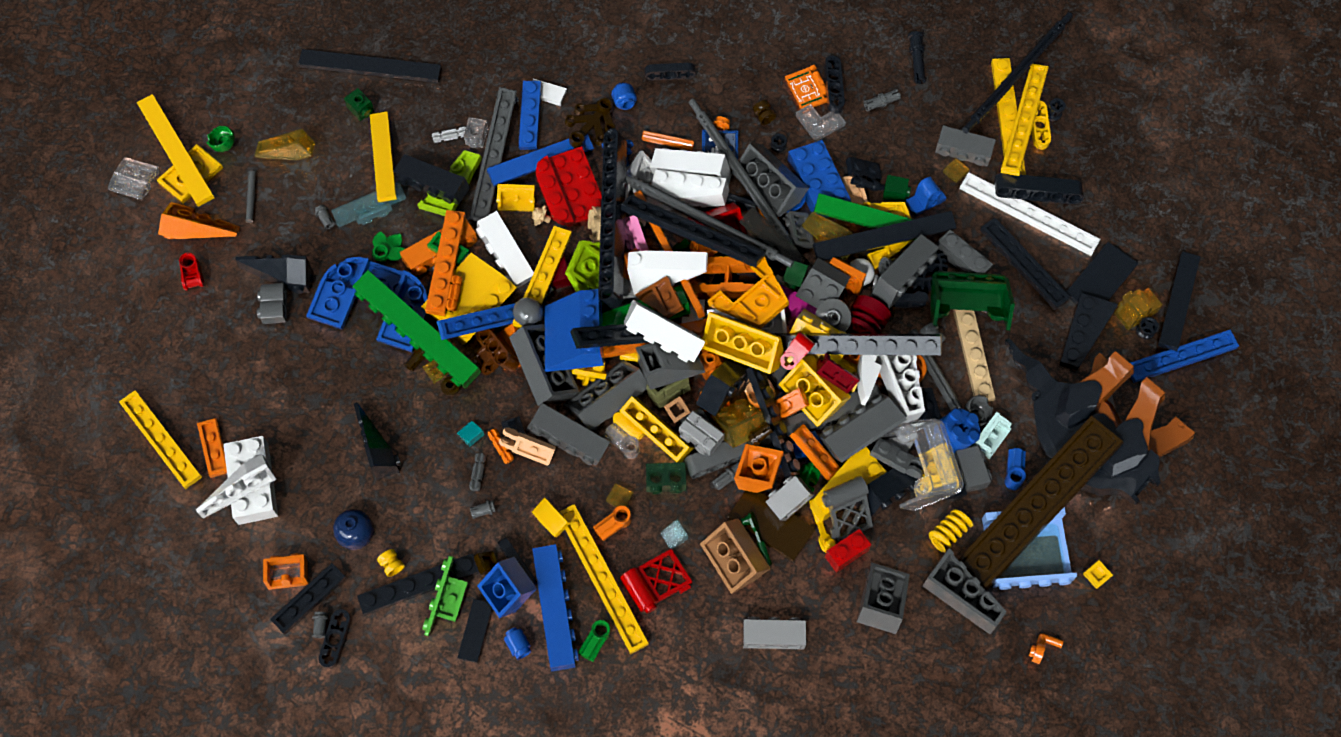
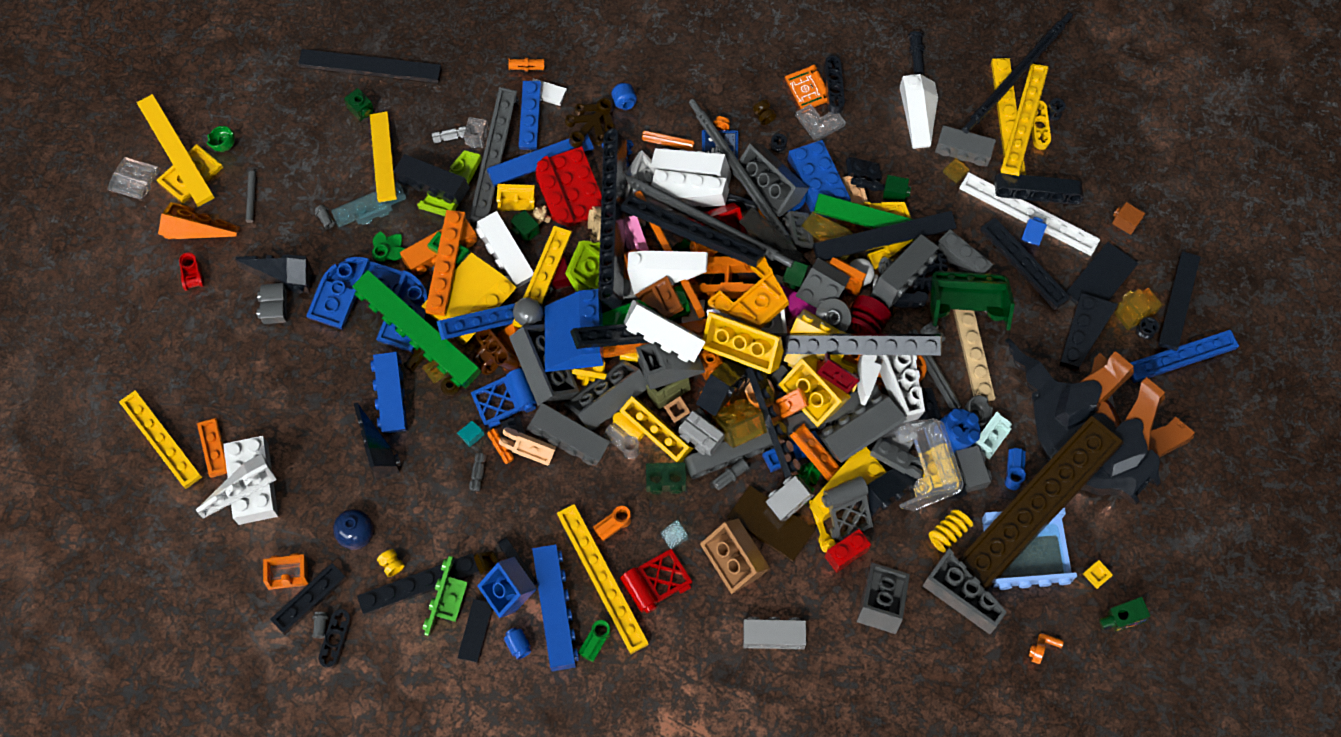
clear yellow slope [255,129,315,160] -> none
orange axle [446,275,462,312] -> none
dark grey pin [470,500,496,519] -> none
yellow slope [532,498,570,538] -> none
clear yellow tile [606,483,633,507] -> none
black beam [644,63,696,81] -> none
orange slope [734,444,784,493] -> none
dark green piece [741,512,772,566] -> none
dark brown pin [748,422,774,446] -> none
piece [780,332,815,370] -> none
dark grey pin [863,89,901,112] -> none
blue tile [905,177,947,217] -> none
none -> blue wedge [371,352,408,434]
none -> blue piece [471,368,537,429]
none -> orange pin [509,57,544,72]
none -> dark green brick [510,210,540,244]
none -> white wedge [900,74,938,149]
none -> blue brick [1020,217,1047,246]
none -> dark green torso [1099,597,1151,632]
none -> dark orange brick [1112,202,1145,235]

